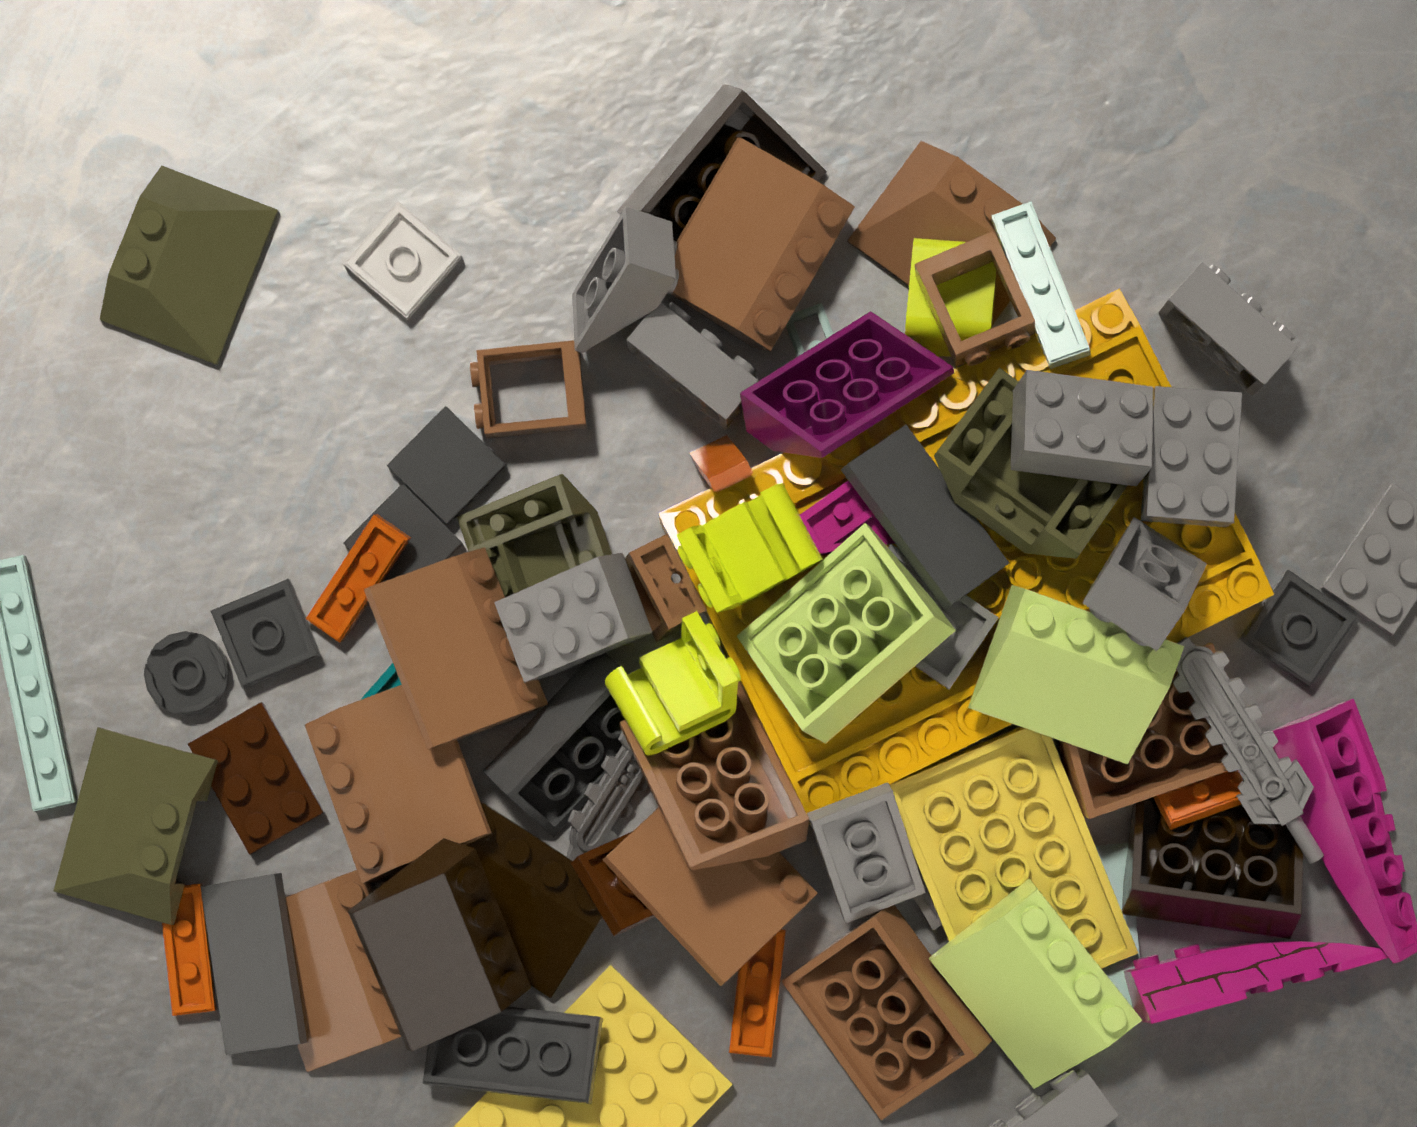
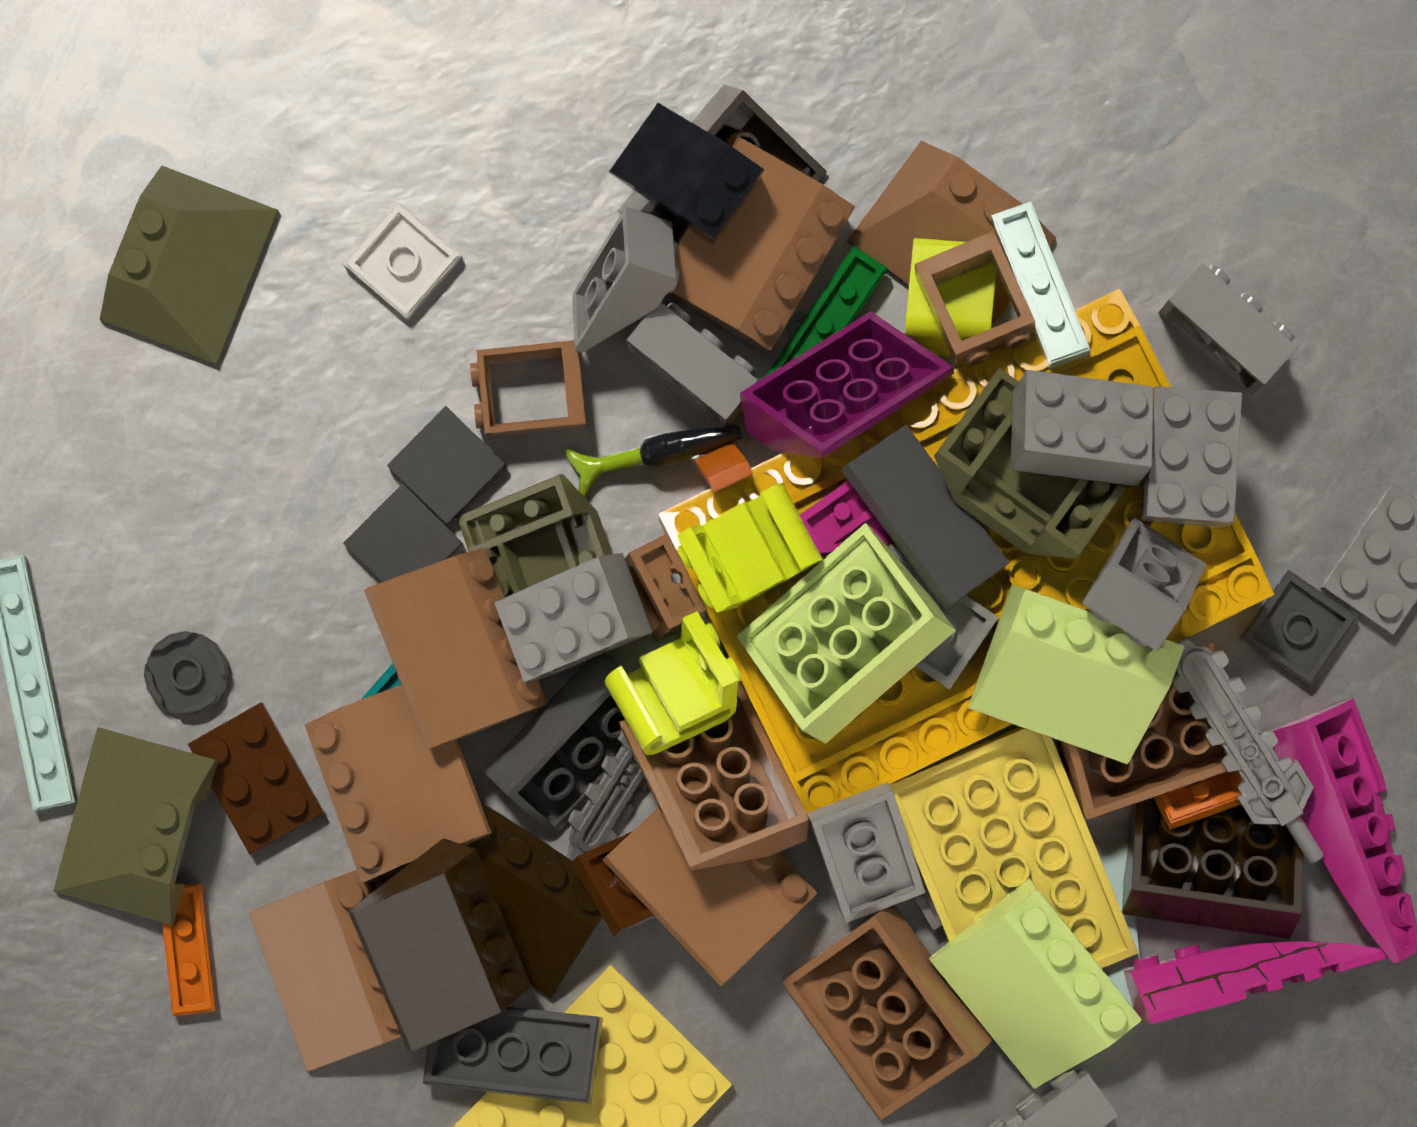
dark grey tile [200,873,307,1055] -> none
dark grey tile [211,578,322,689] -> none
orange tile [306,514,411,643] -> none
orange tile [729,929,786,1058] -> none
none -> black piece [565,423,742,498]
none -> black slope [609,103,764,246]
none -> green tile [765,245,888,377]

